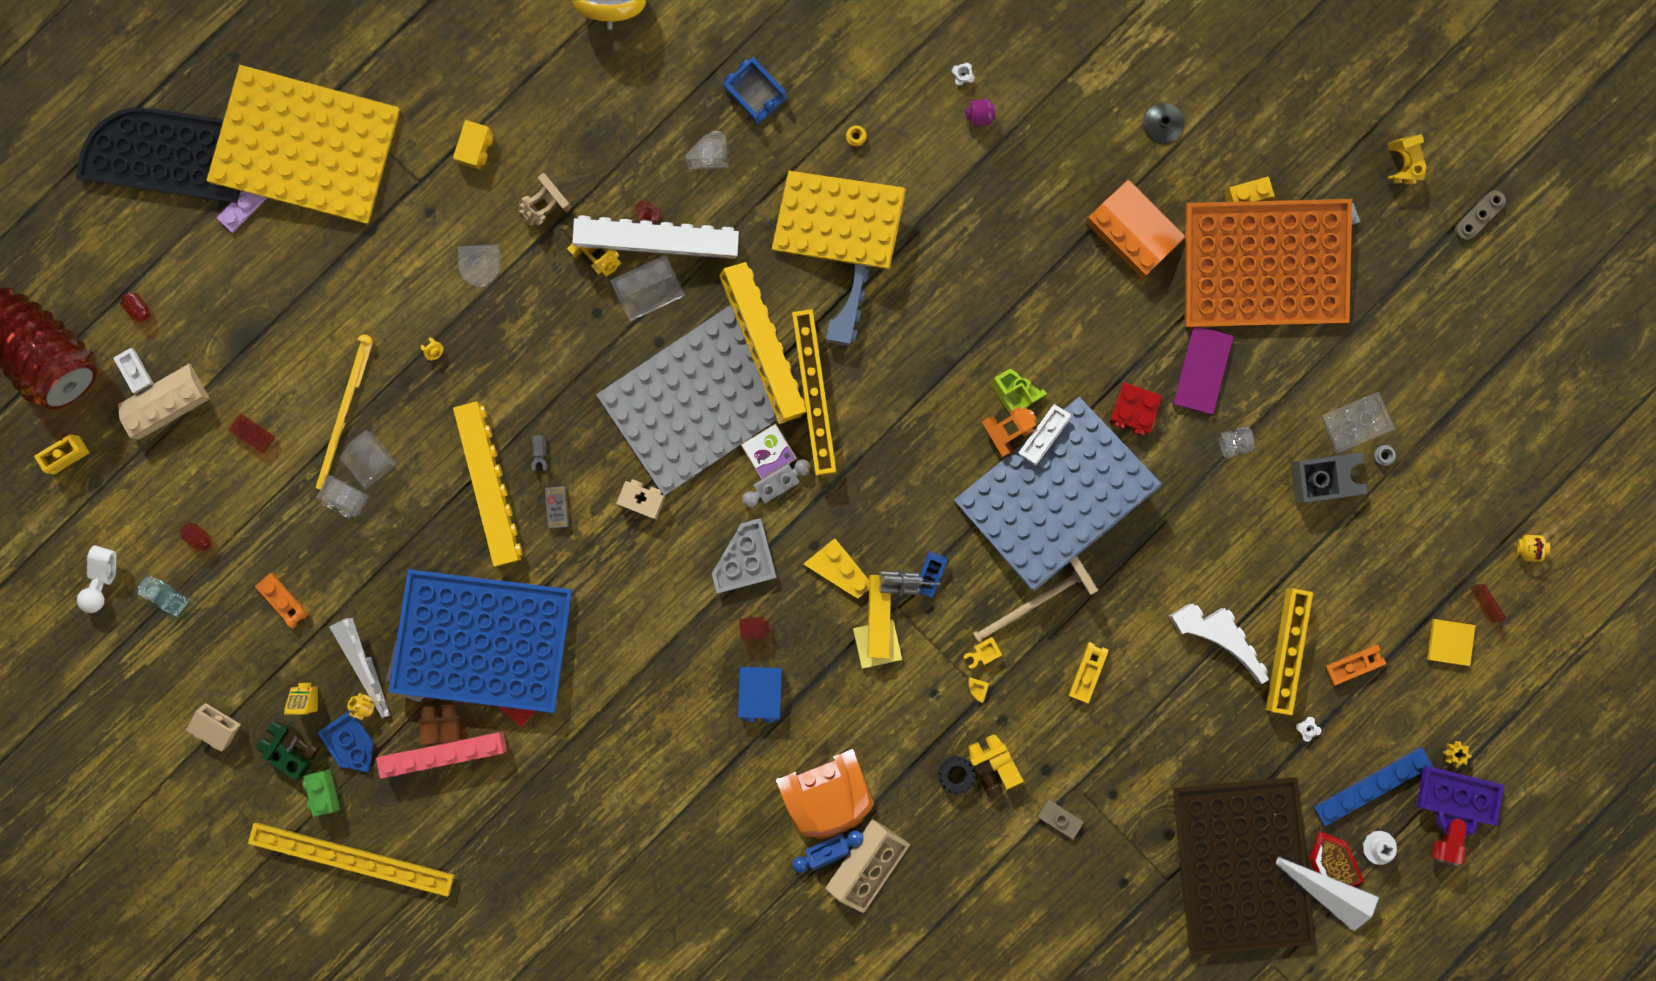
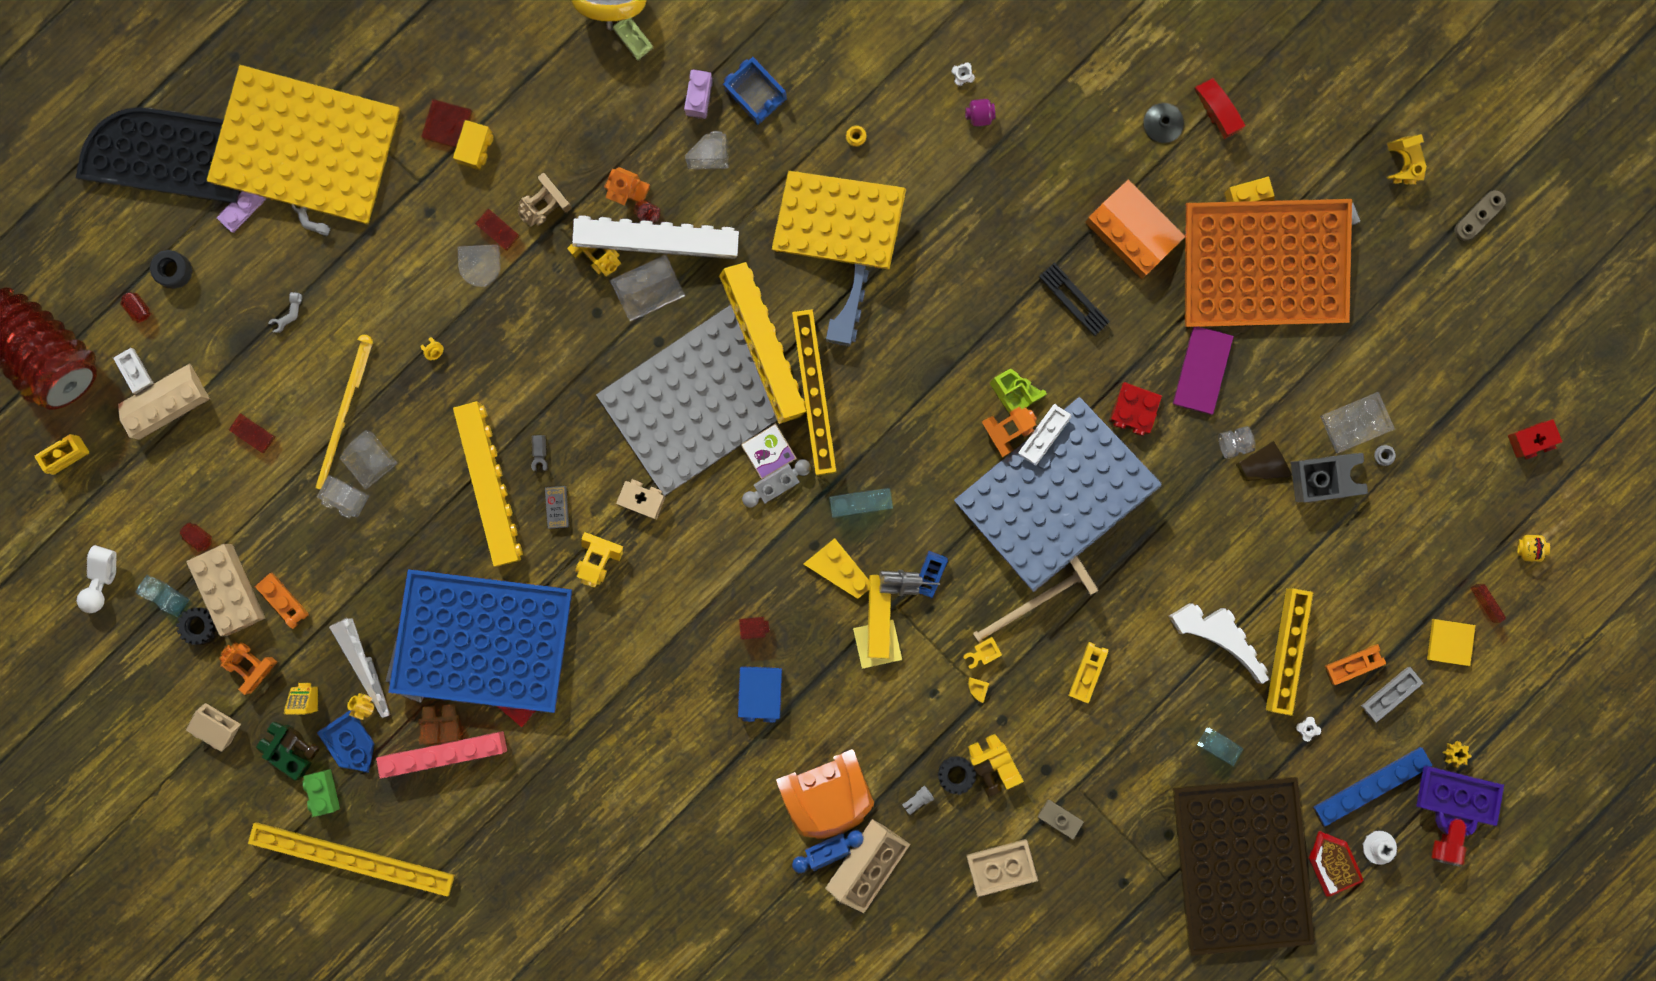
light grey plate [712,518,777,593] -> none
white wedge [1276,857,1379,931] -> none
none -> black tyre [150,250,192,289]
none -> black tyre [176,608,218,645]
none -> tan brick [186,544,265,636]
none -> orange tile [219,642,277,695]
none -> light grey arm [268,292,302,333]
none -> light grey arm [292,205,330,236]
none -> clear red tile [421,99,473,148]
none -> clear red plate [475,208,520,251]
none -> yellow tile [575,532,623,587]
none -> orange tile [605,167,650,206]
none -> yellowish green plate [613,18,653,60]
none -> lavender brick [684,70,713,118]
none -> clear light blue slope [829,488,893,518]
none -> light grey pin [902,786,934,815]
none -> tan plate [966,839,1038,897]
none -> black container [1039,262,1110,336]
none -> red slope [1194,78,1246,139]
none -> clear light blue slope [1197,728,1243,766]
none -> dark brown slope [1236,441,1292,481]
none -> light grey plate [1361,667,1423,722]
none -> red brick [1507,419,1562,460]

